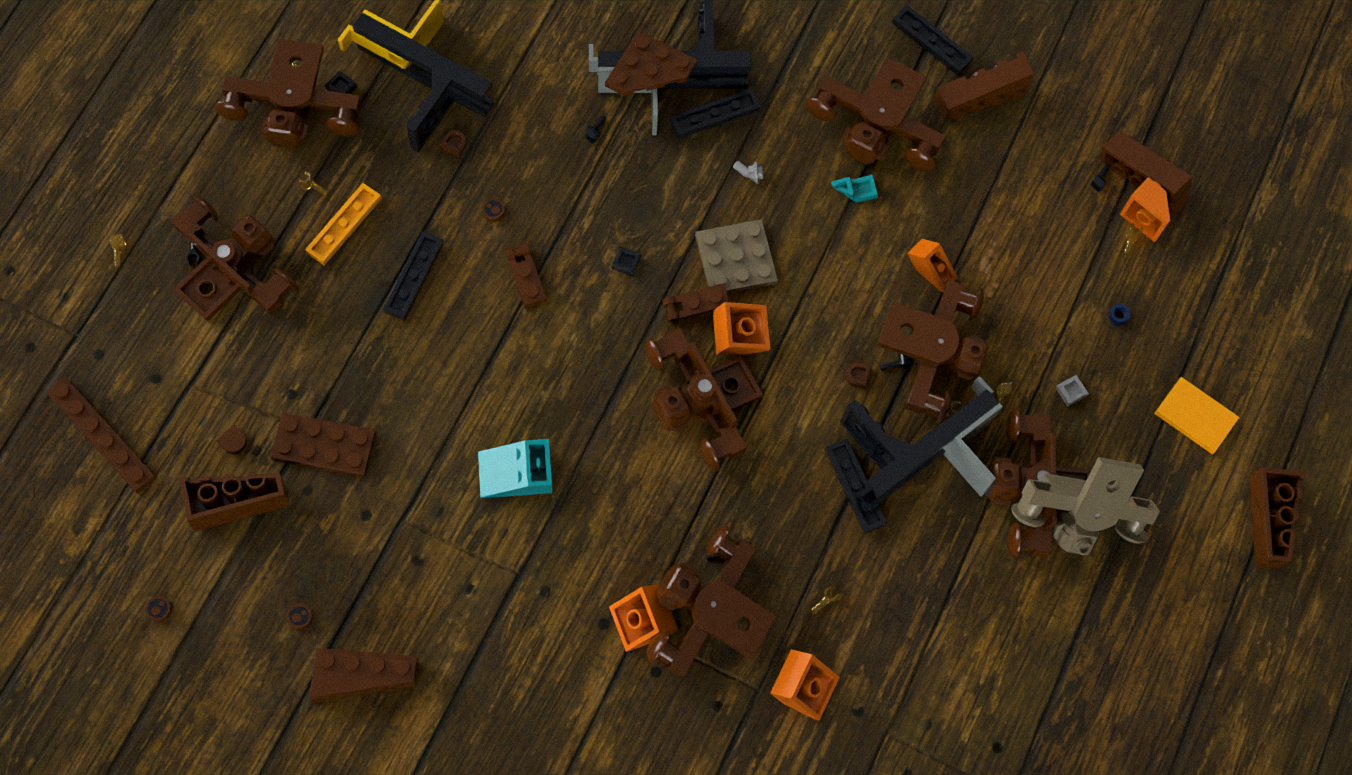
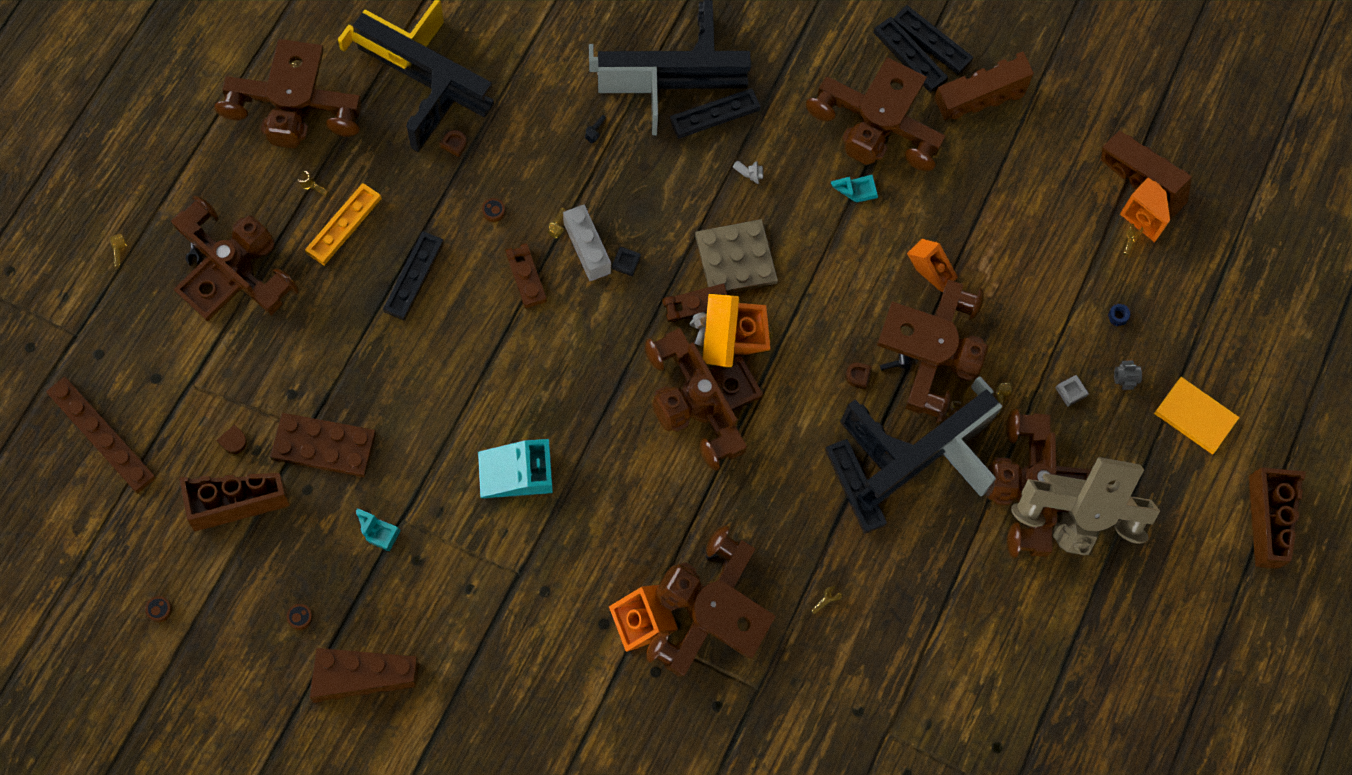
black tile [325,70,357,94] -> none
reddish brown plate [605,30,697,96] -> none
orange slope [770,649,840,721] -> none
black hand [1090,164,1111,192] -> none
none -> teal slope [356,508,401,552]
none -> clear yellow hand [548,208,566,239]
none -> light grey brick [563,205,611,281]
none -> light grey plate [690,312,707,347]
none -> light orange tile [703,294,739,367]
none -> black plate [873,17,948,93]
none -> dark grey gear [1114,361,1142,390]

